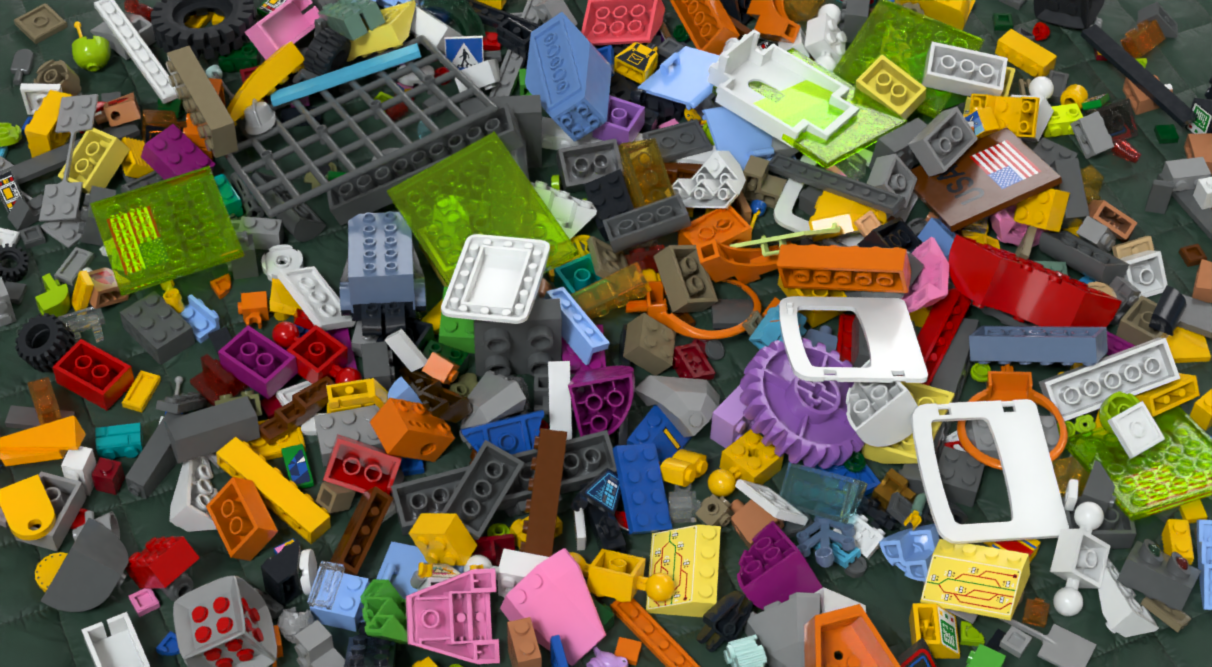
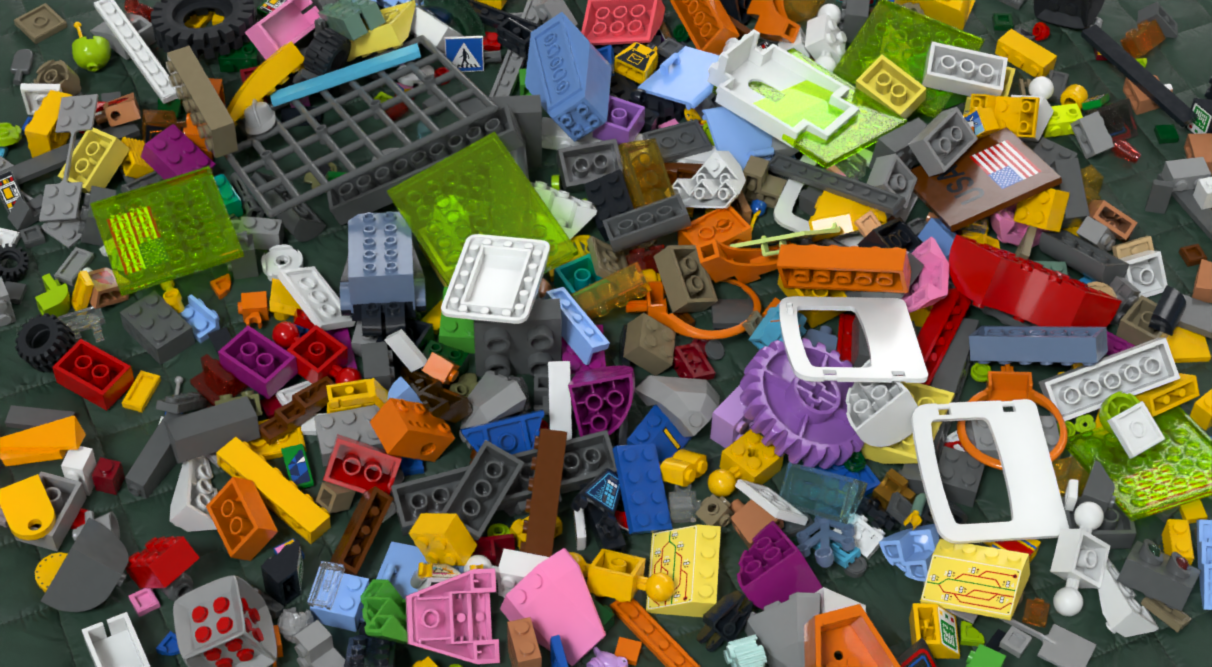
clear orange brick [27,377,62,425] -> none
teal brick [95,423,143,460] -> none
light aqua hinge [206,65,235,101] -> none
white tile [299,549,318,595] -> none
white slope [455,59,500,93] -> none

